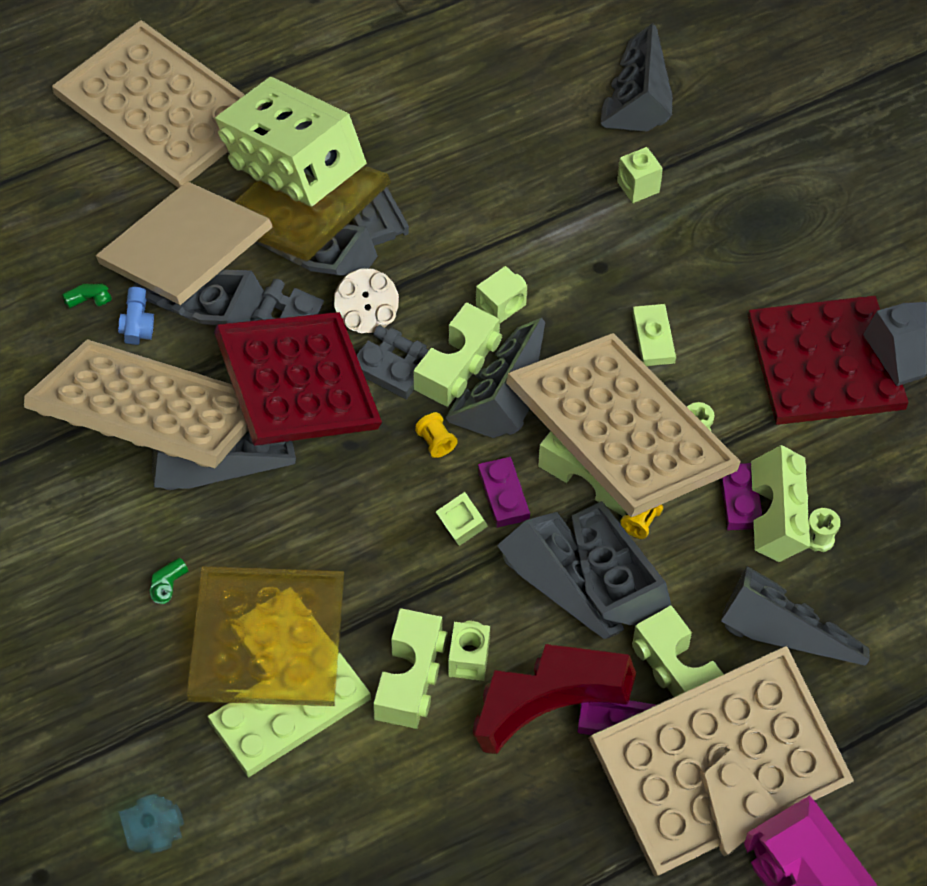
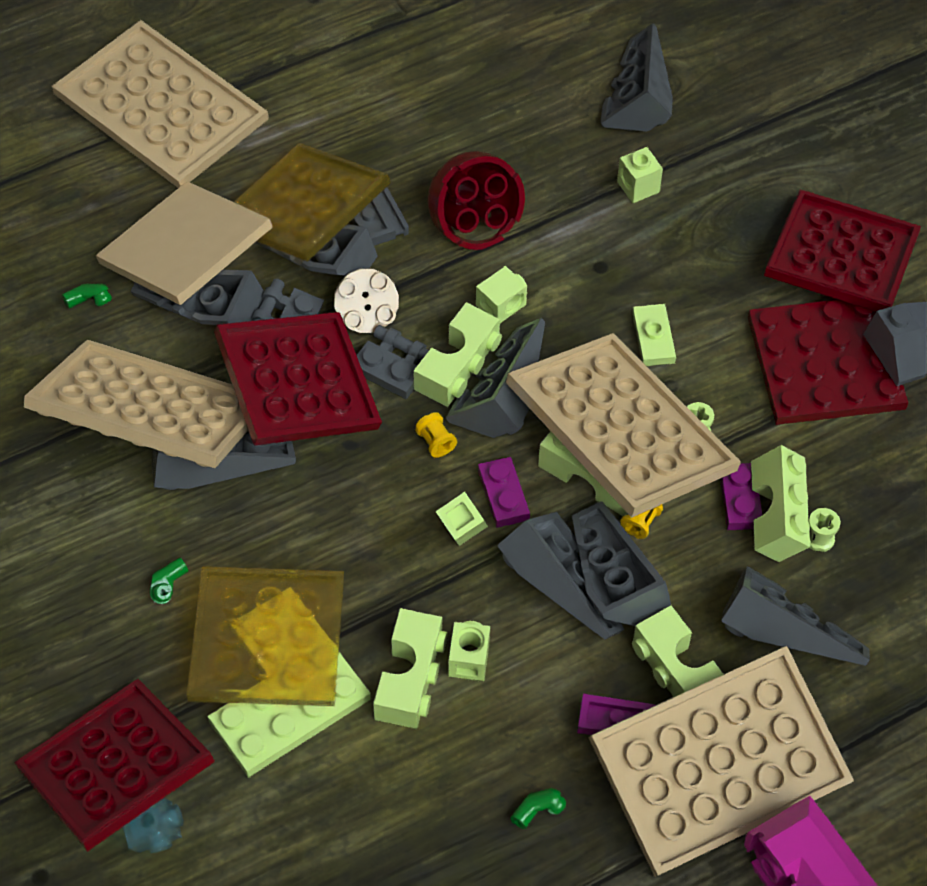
medium blue plate [119,287,154,345] -> none
yellowish green piece [215,76,367,207] -> none
dark red arch [473,644,636,754] -> none
tan wing [701,749,781,856] -> none
none -> dark red tile [14,679,215,852]
none -> dark red cylinder [428,151,525,250]
none -> green arm [510,788,566,829]
none -> dark red tile [764,190,921,311]

